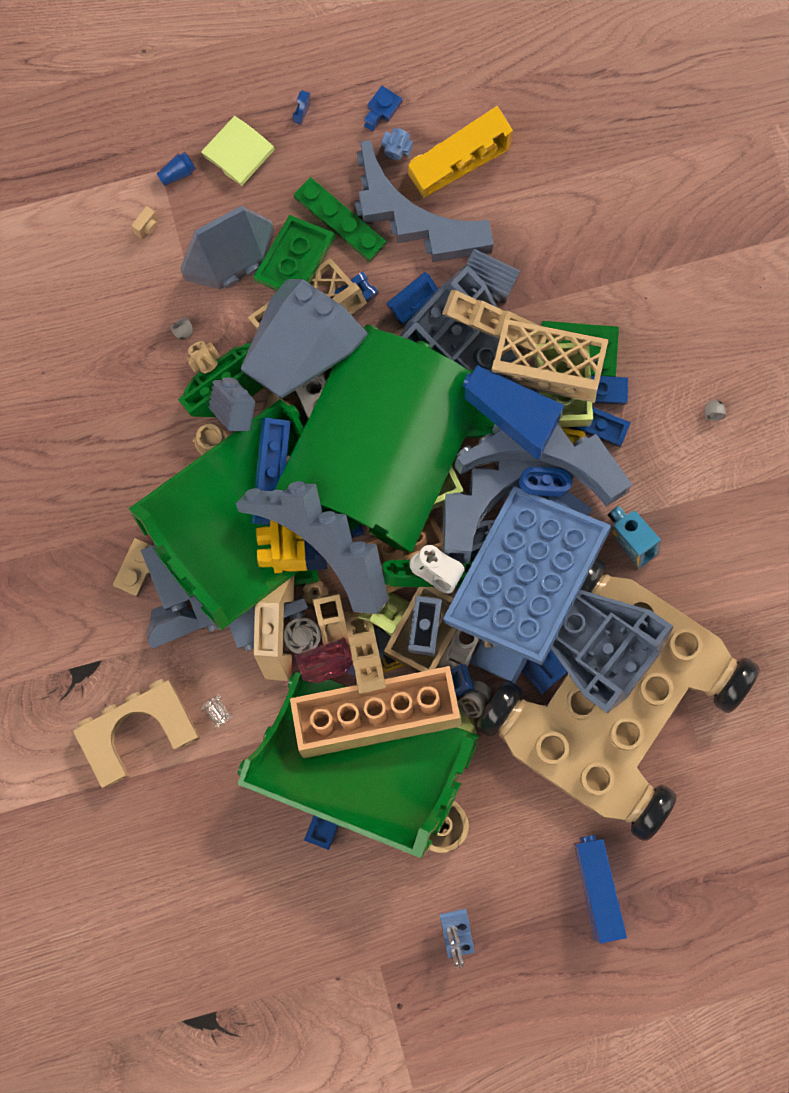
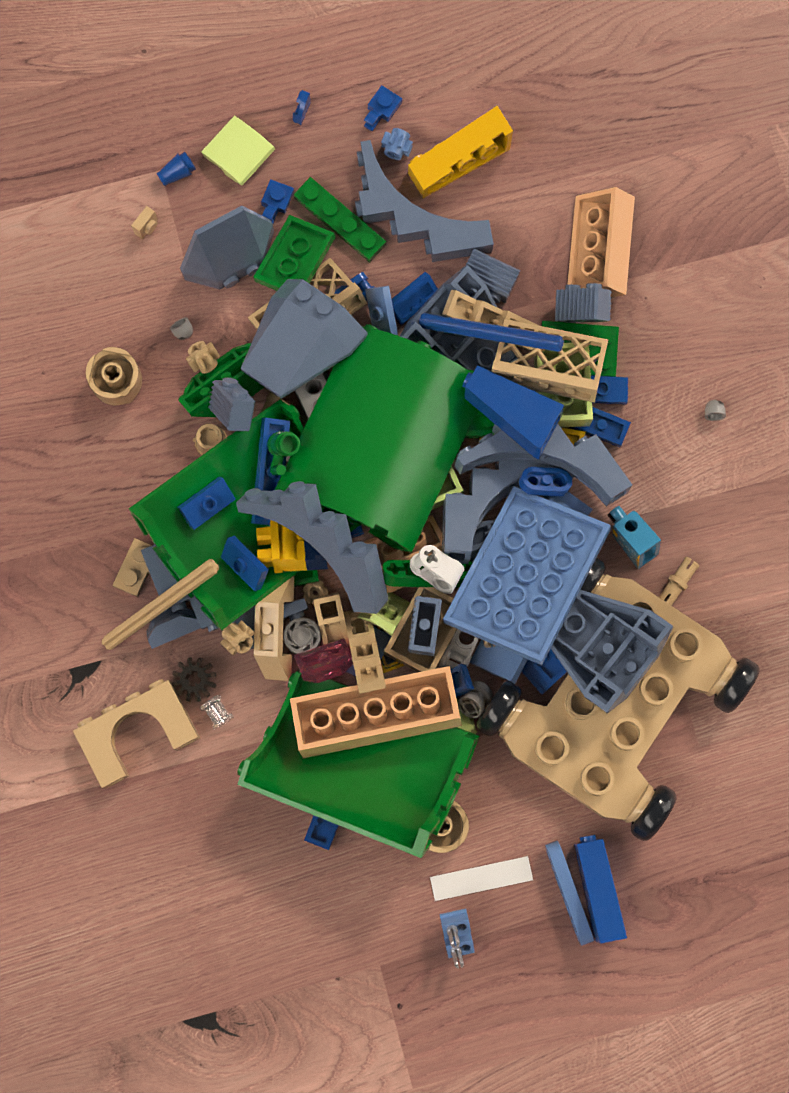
none -> tan brick [86,347,142,405]
none -> tan axle [102,559,219,650]
none -> clear smoke gear [172,657,217,702]
none -> blue plate [177,476,235,530]
none -> tan gear [220,620,255,655]
none -> blue plate [221,536,269,591]
none -> blue plate [261,179,294,223]
none -> green piece [267,431,300,475]
none -> medium blue plate [365,286,398,335]
none -> blue axle [419,313,564,352]
none -> white sticker [430,856,533,901]
none -> medium blue beam [545,840,594,946]
none -> sand blue brick [555,283,612,323]
none -> light nougat slope [568,187,635,297]
none -> tan pin [659,557,699,606]

